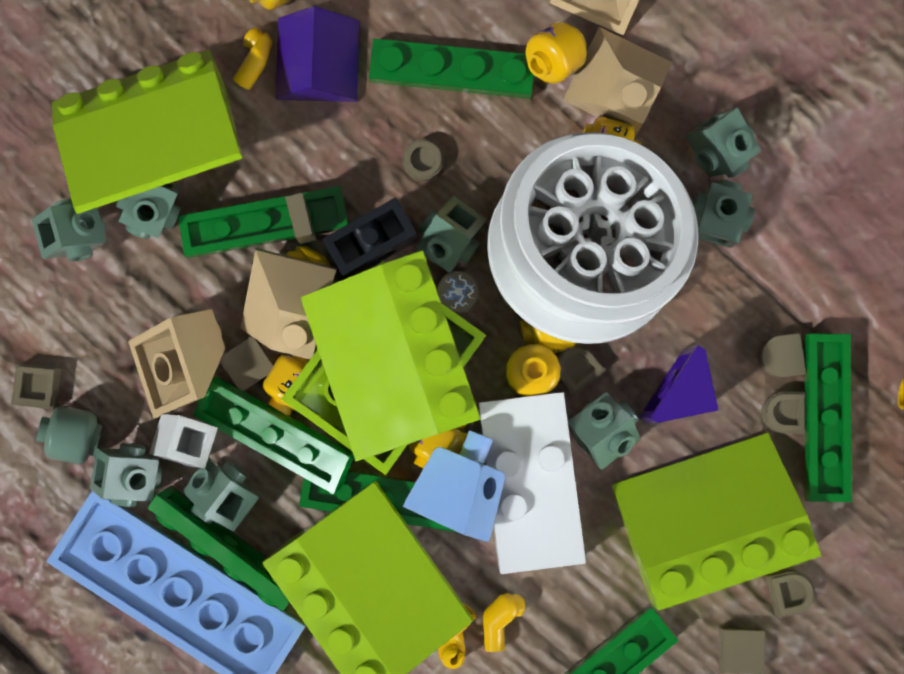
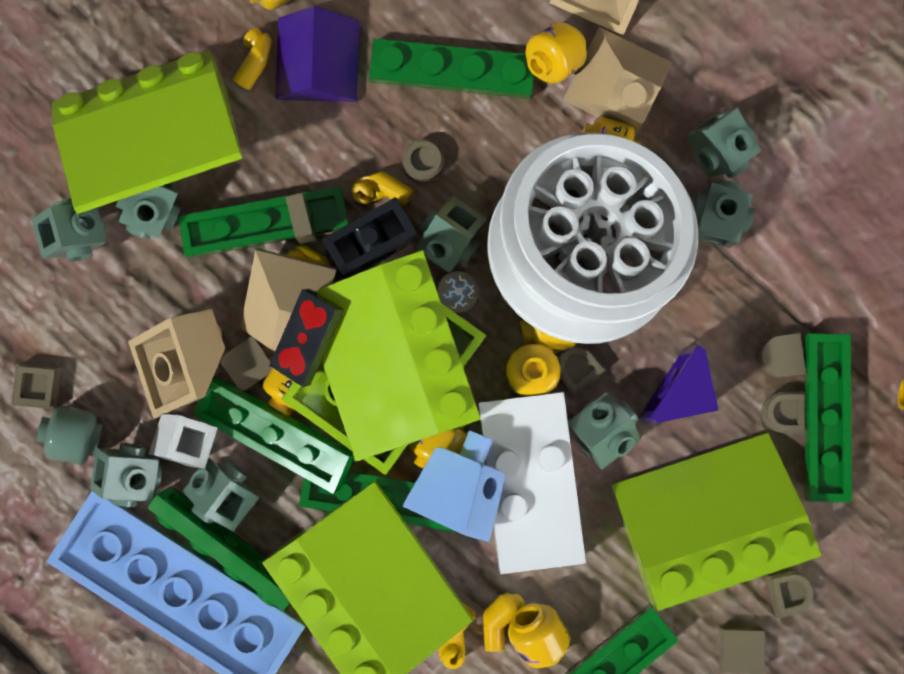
none -> black tile [269,289,344,387]
none -> yellow arm [351,172,414,207]
none -> yellow head [507,603,571,668]

